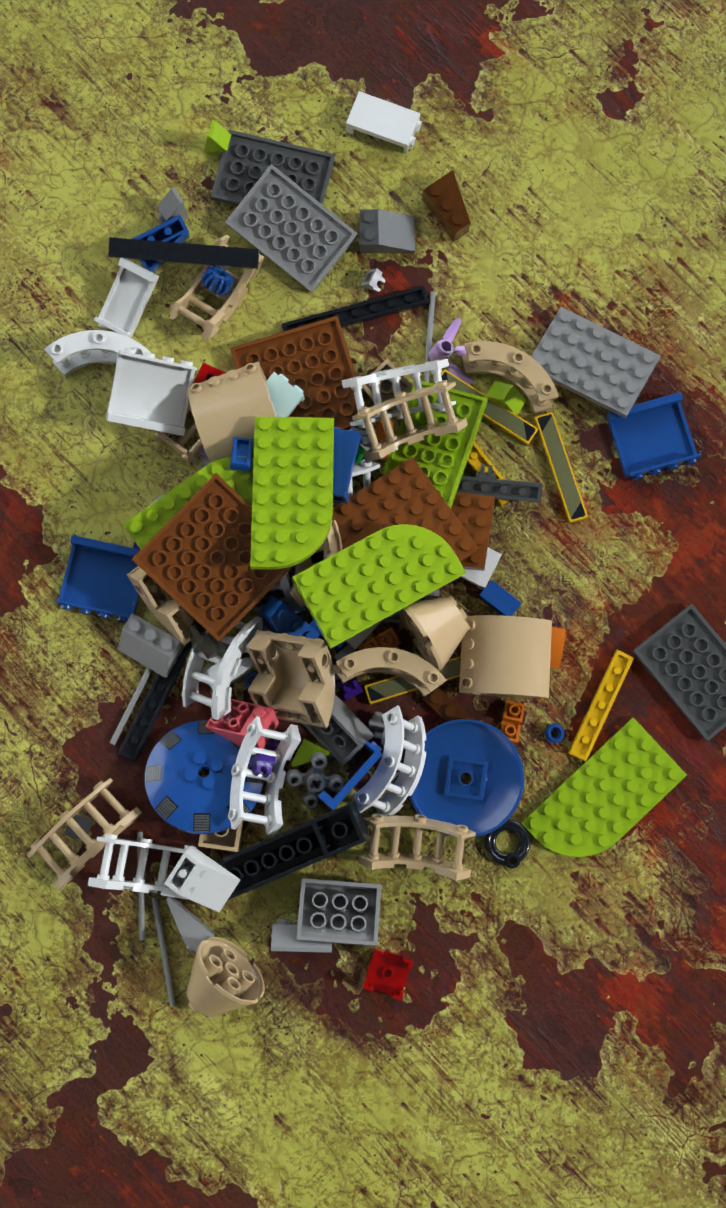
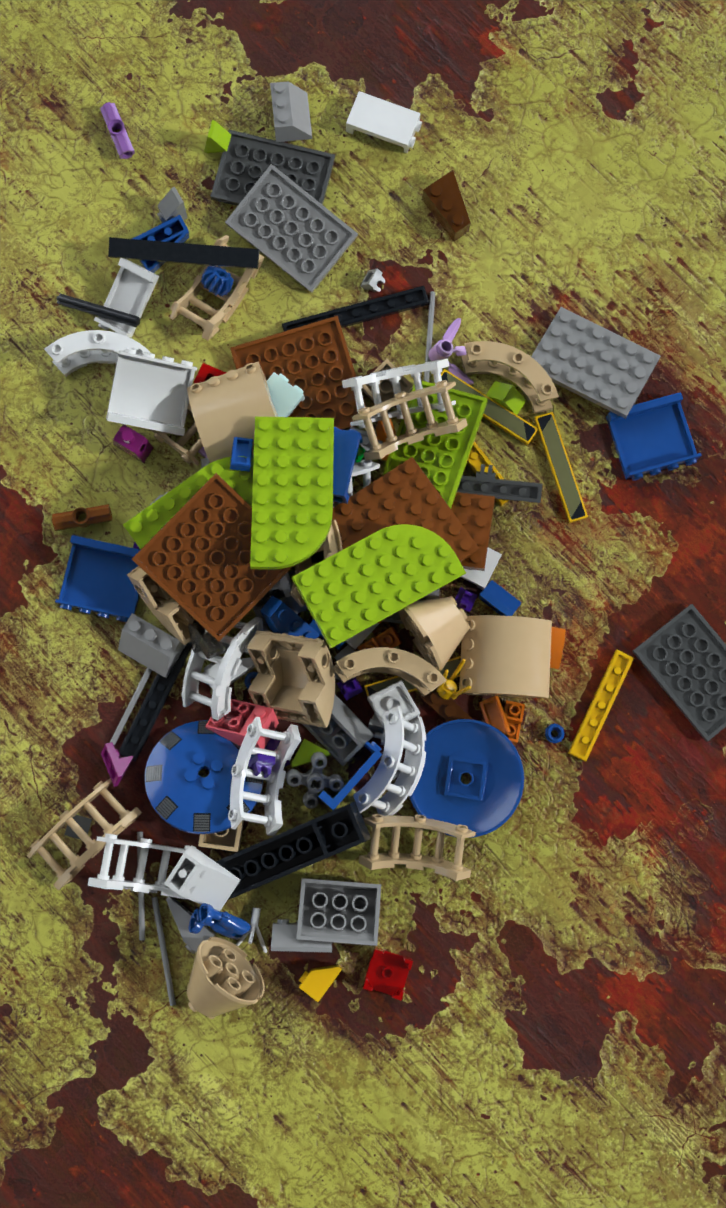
dark grey slope [359,209,415,254] -> none
black piece [484,819,531,869] -> none
lime plate [521,718,687,857] -> none
none -> dark orange piece [52,504,112,531]
none -> black axle [56,294,140,327]
none -> medium lavender piece [100,102,135,159]
none -> magenta slope [101,742,133,787]
none -> magenta torso [113,424,154,463]
none -> blue piece [189,903,251,940]
none -> white plant [236,908,267,953]
none -> light grey slope [270,81,312,142]
none -> yellow slope [298,965,342,1002]
none -> white tile [367,680,420,730]
none -> yellow plant [436,659,471,699]
none -> dark purple tile [455,587,478,613]
none -> orange tile [479,695,511,734]

